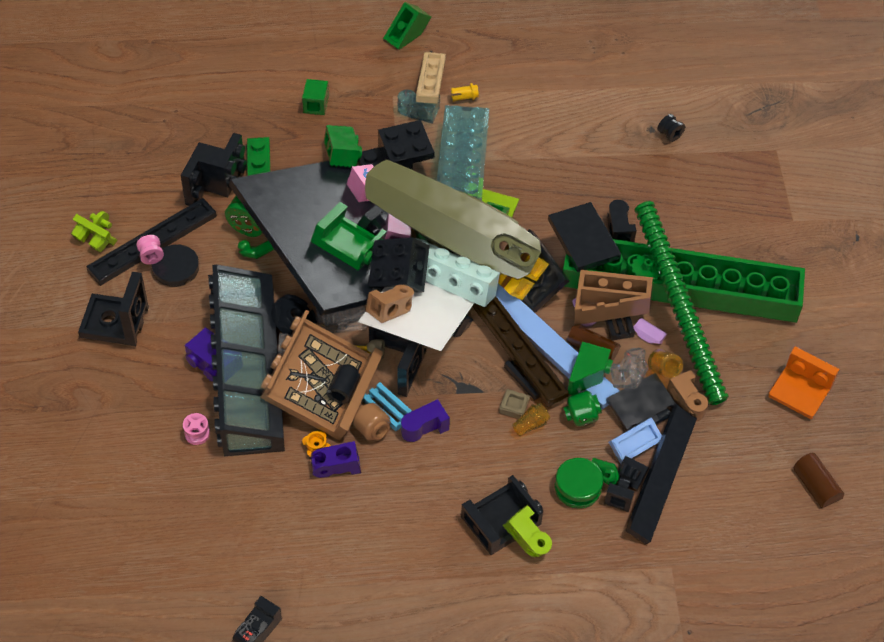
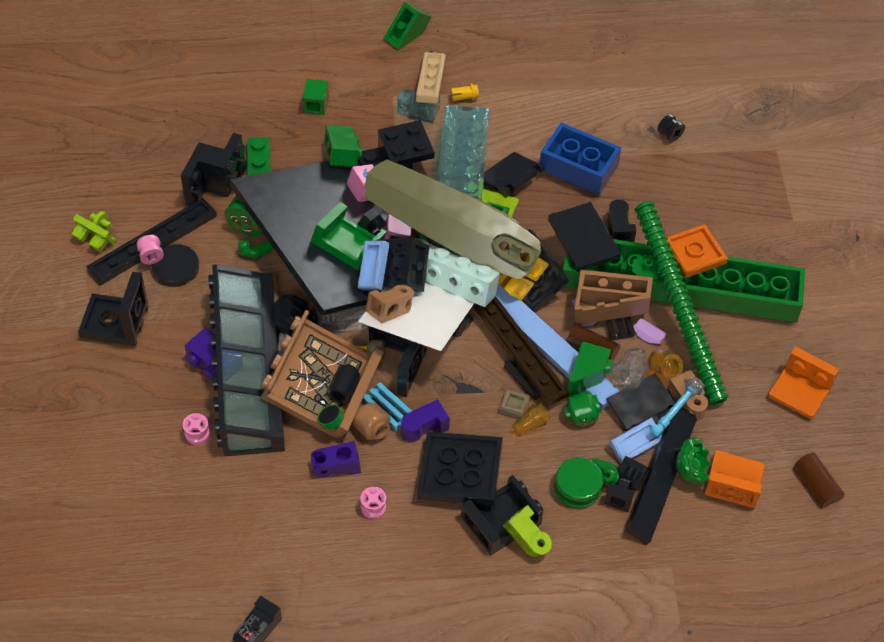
light orange plate [302,431,331,457] -> none
none -> tile [318,404,344,430]
none -> light blue tile [358,241,389,290]
none -> bright pink wheel [360,487,387,519]
none -> black plate [417,432,503,506]
none -> black piece [477,152,545,197]
none -> blue brick [540,122,622,195]
none -> medium azure piece [650,377,705,438]
none -> orange tile [667,224,728,278]
none -> green hair [676,438,710,485]
none -> orange bracket [705,451,765,509]

